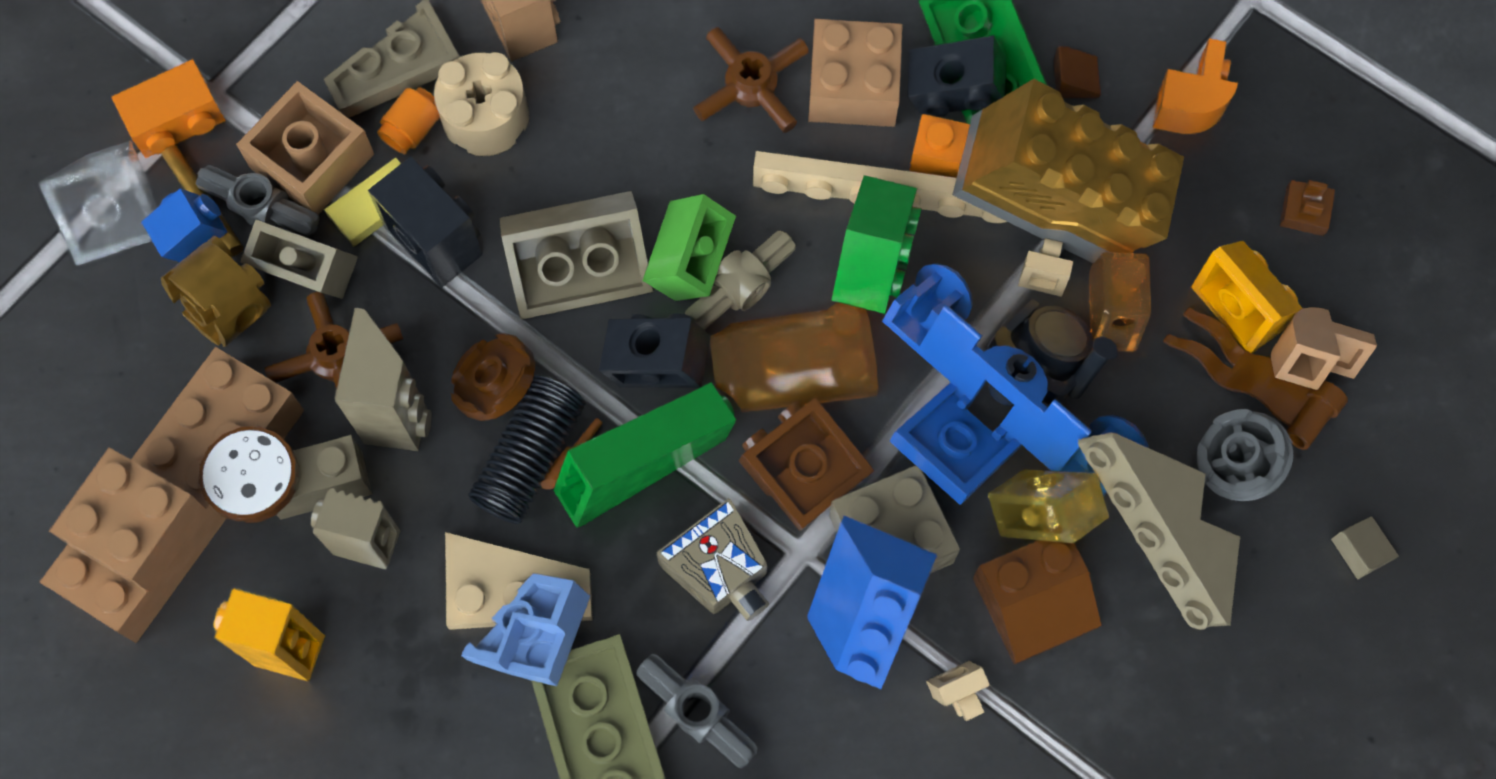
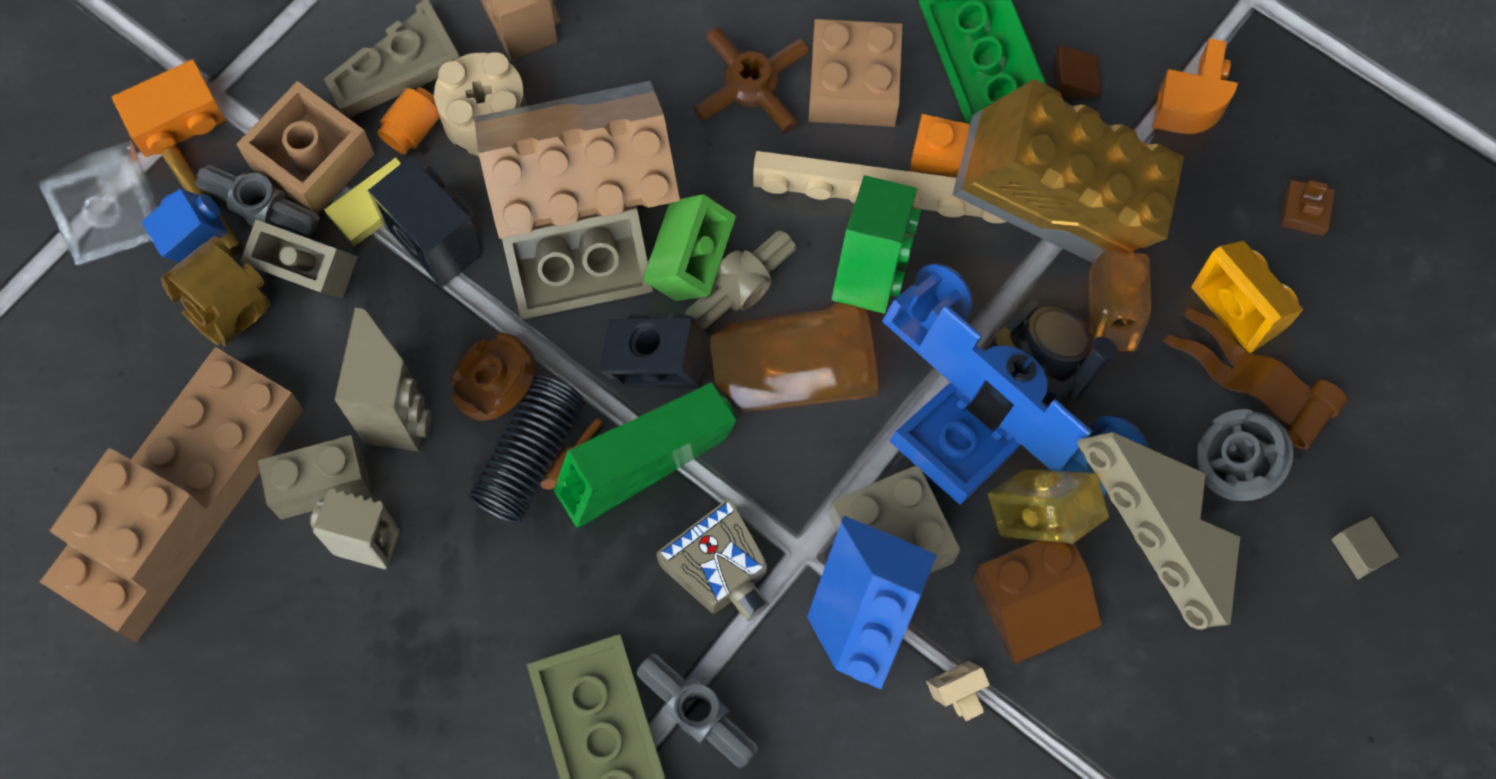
white tile [199,426,300,523] -> none
light orange brick [214,589,325,682] -> none
reddish brown bar [264,292,404,390] -> none
tan wing [445,532,593,630] -> none
medium blue slope [461,573,590,686] -> none
reddish brown plate [739,398,875,531] -> none
black brick [908,36,1006,117] -> none
tan tile [1018,238,1073,297] -> none
medium nougat brick [1271,307,1377,390] -> none
none -> medium nougat piece [474,81,680,239]

